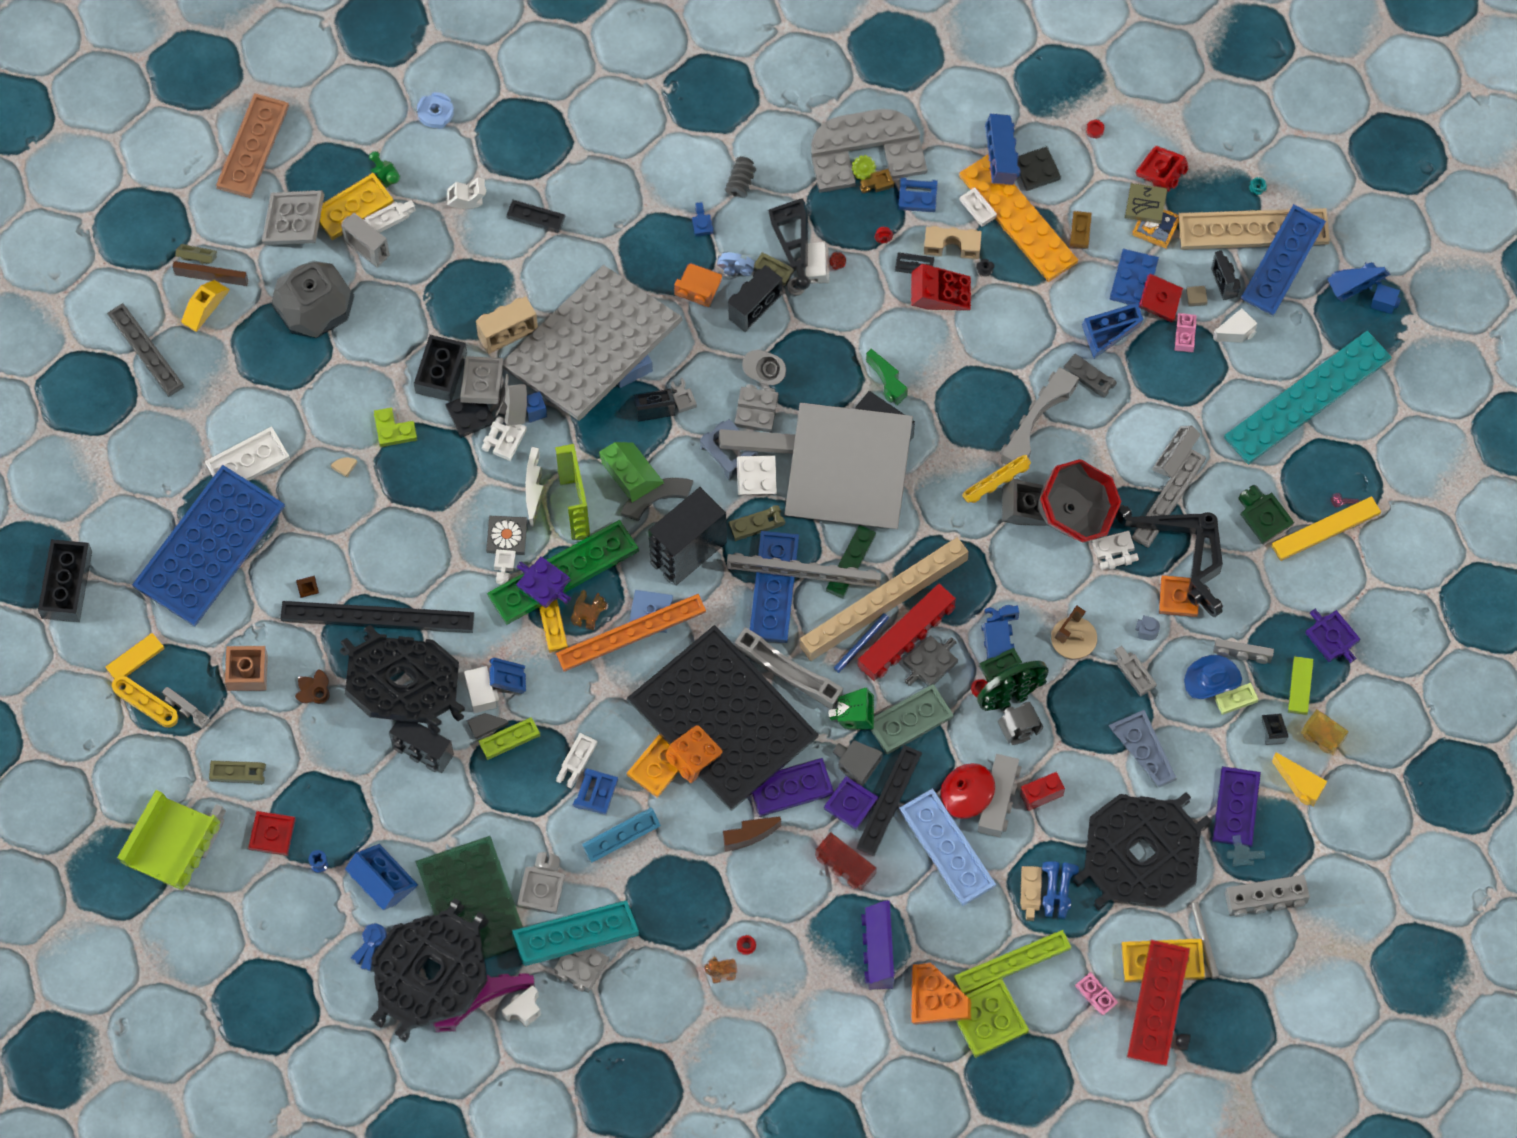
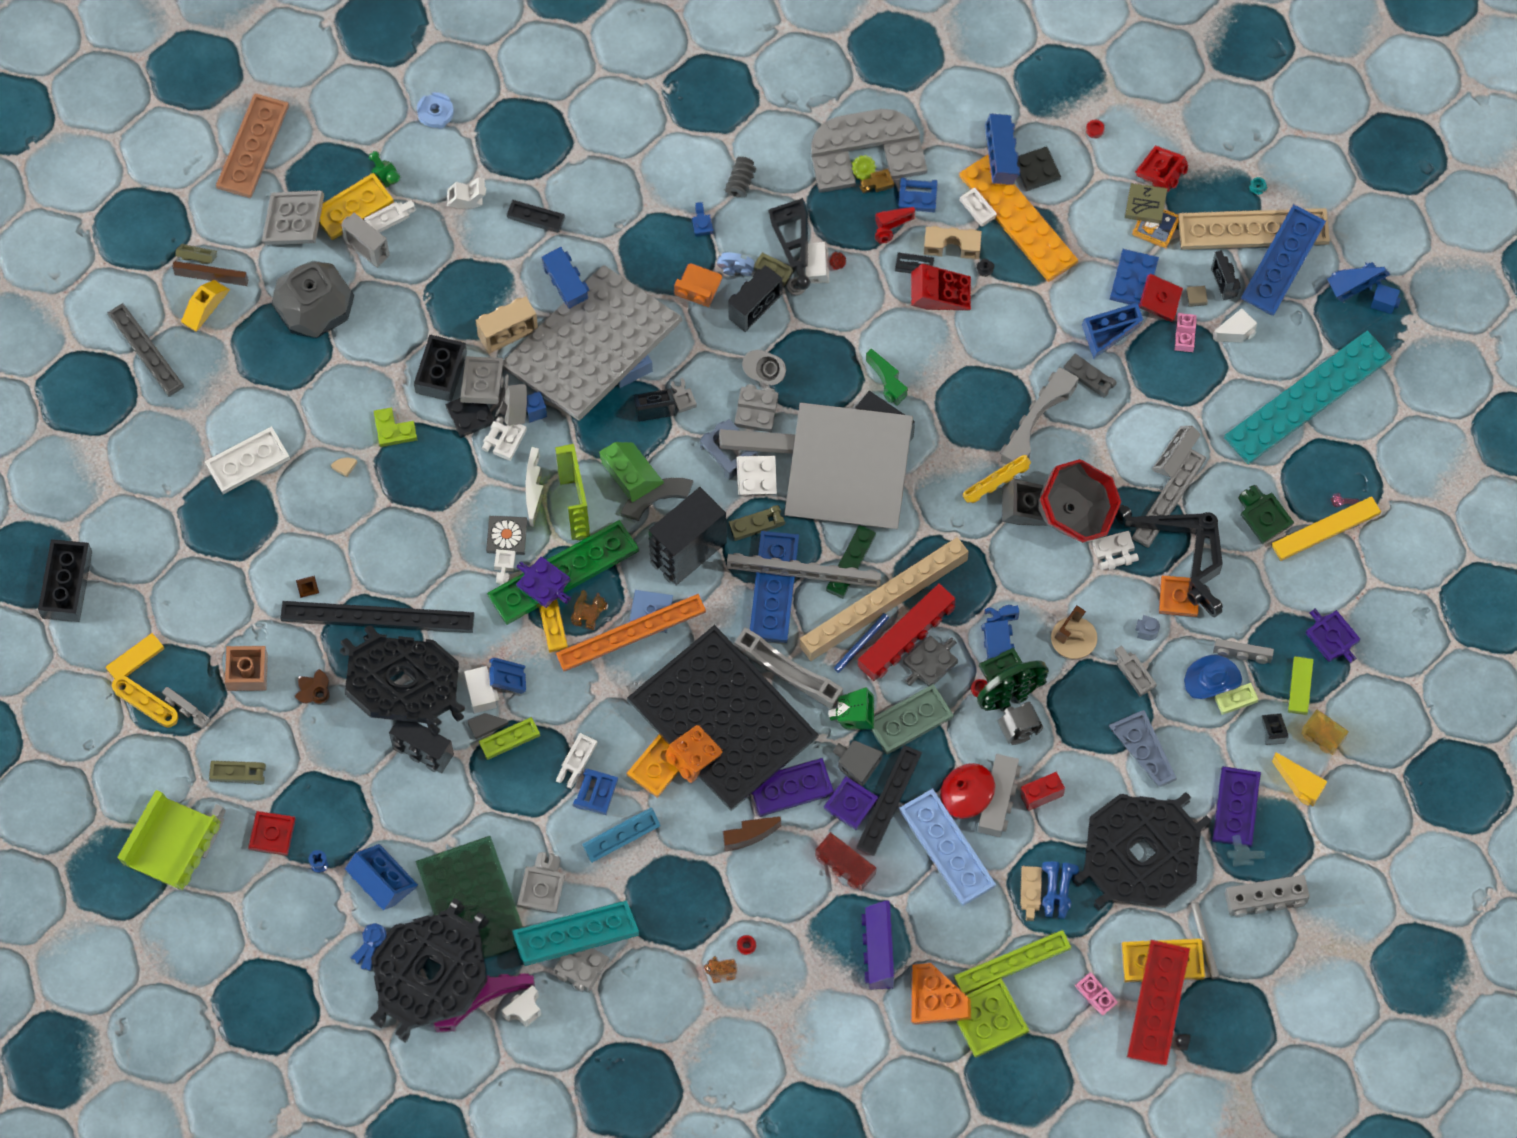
blue plate [132,465,285,627] -> none
pearl gold plate [1070,211,1092,249] -> none
none -> blue wedge [541,247,589,309]
none -> red slope [876,207,915,230]

